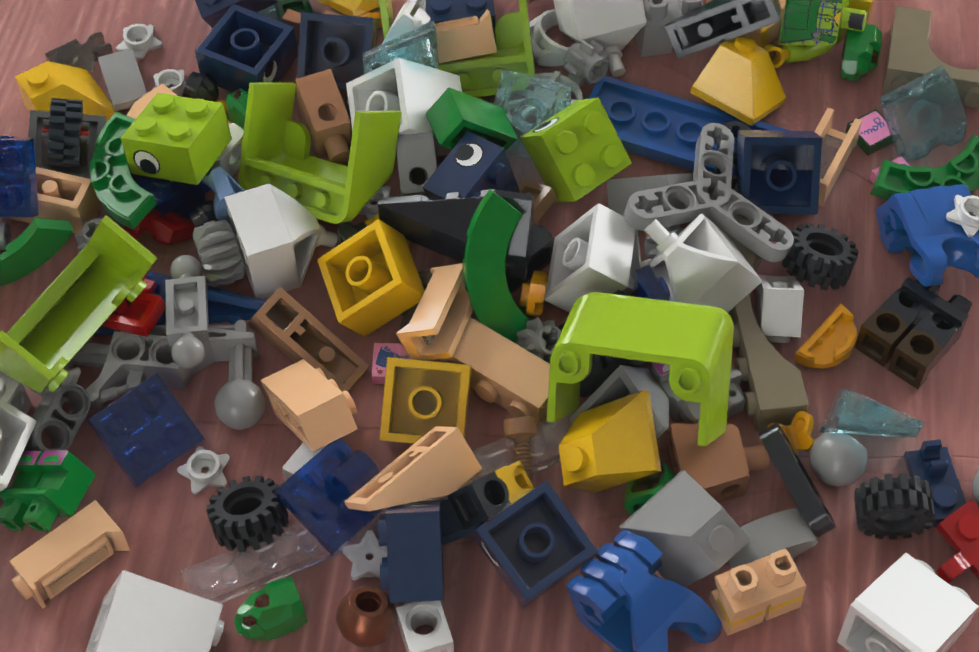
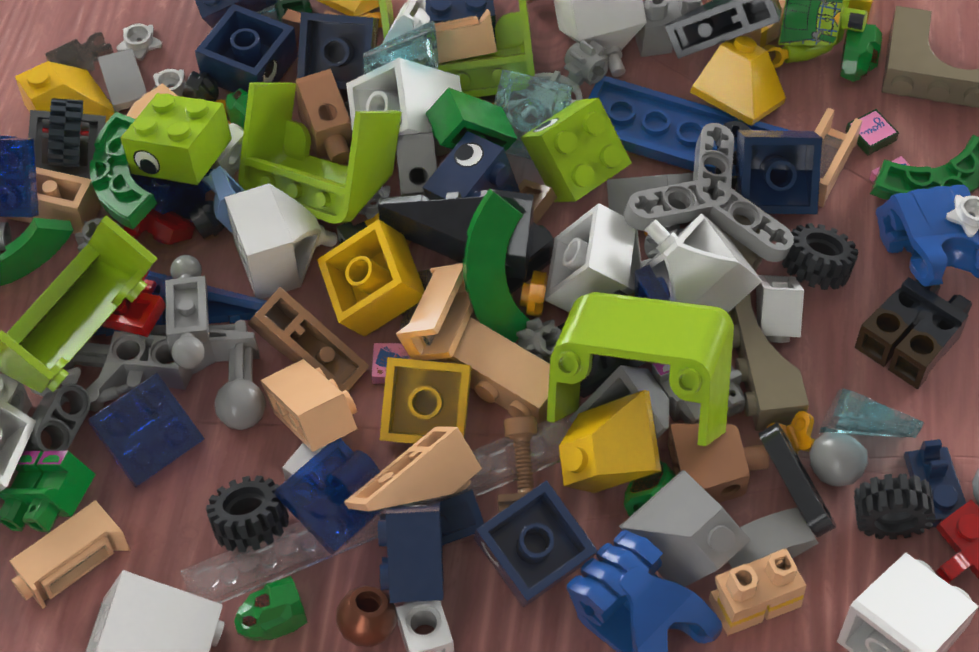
white plate [177,446,230,495] -> none
light grey gear [193,219,245,287] -> none
white plate [342,530,388,580] -> none
black leg [447,460,534,530] -> none
white helmet [530,9,570,67] -> none
light orange plate [793,303,857,369] -> none
clear light blue slope [880,66,968,162] -> none

